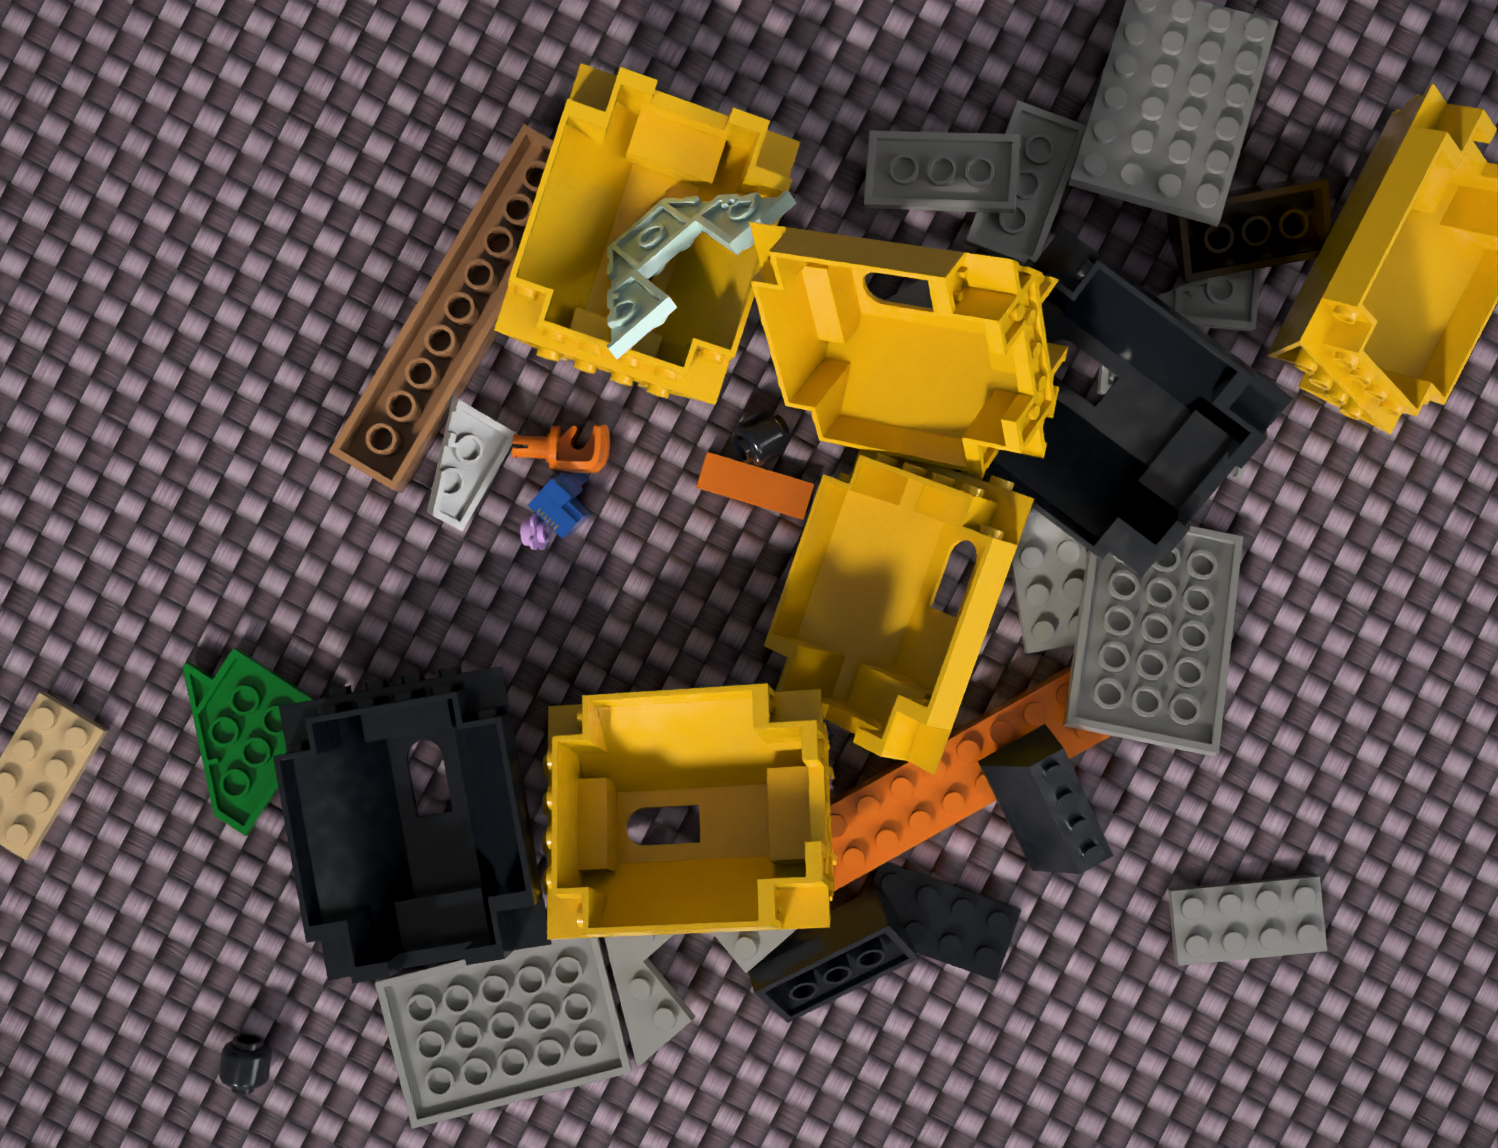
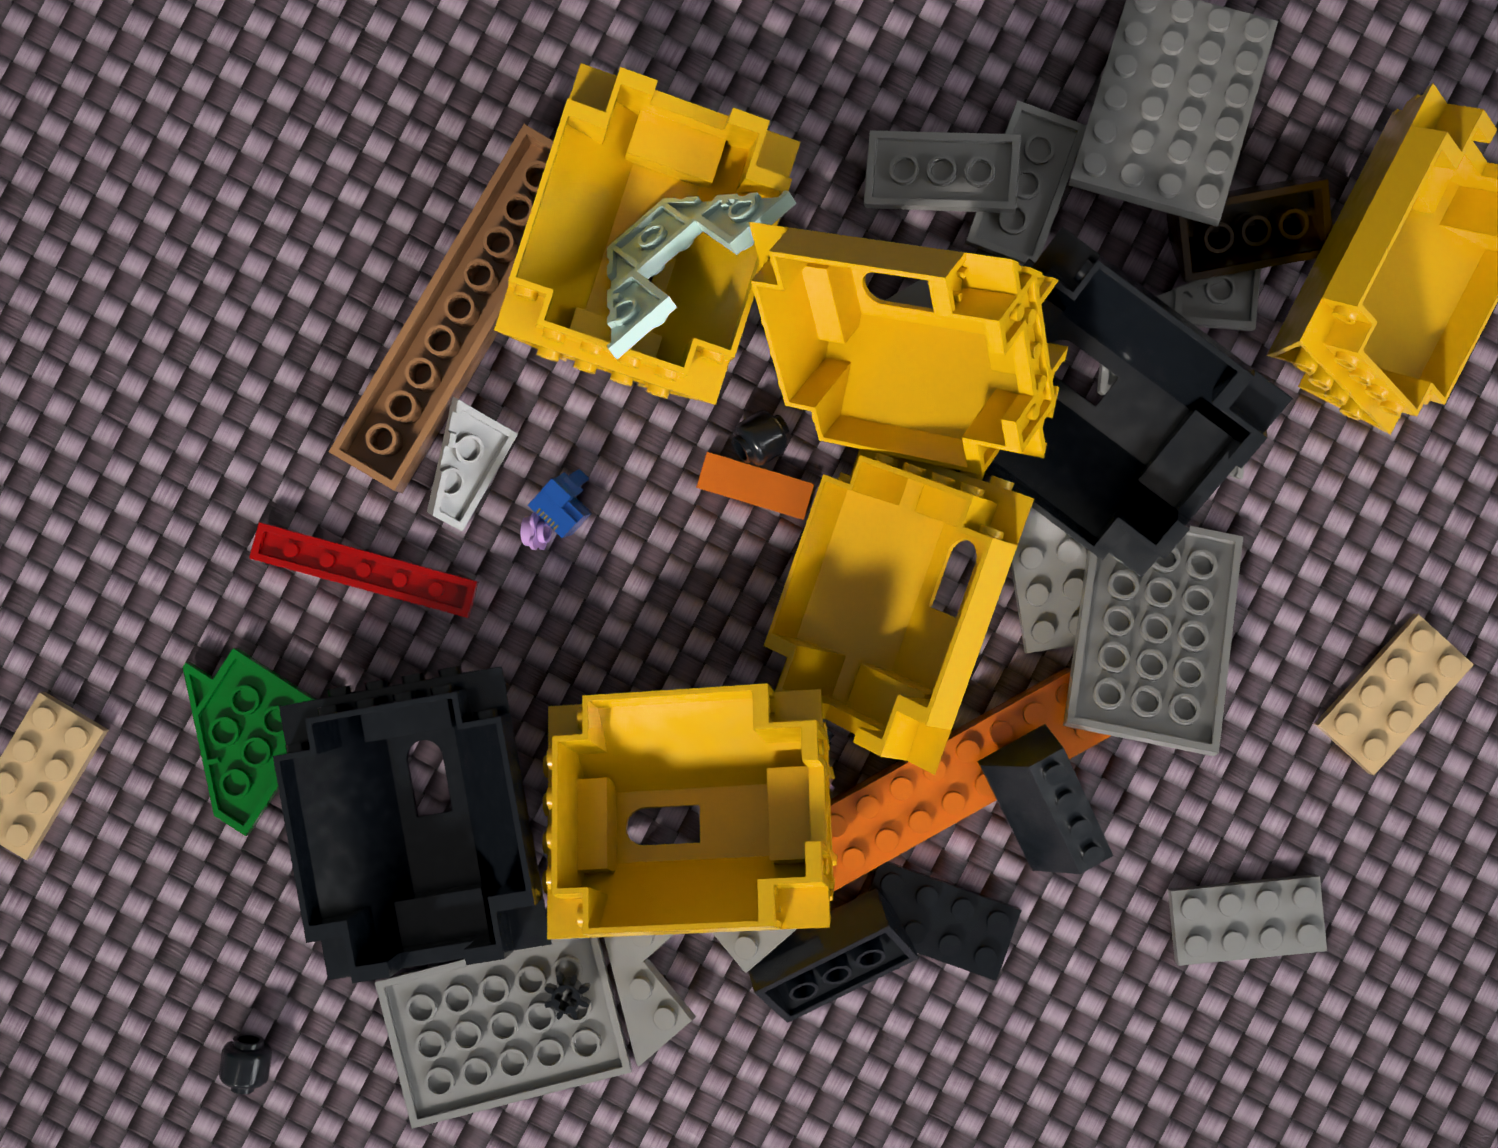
orange piece [512,424,610,473] -> none
none -> red plate [249,522,479,618]
none -> black gear [544,971,591,1020]
none -> tan plate [1314,614,1474,775]

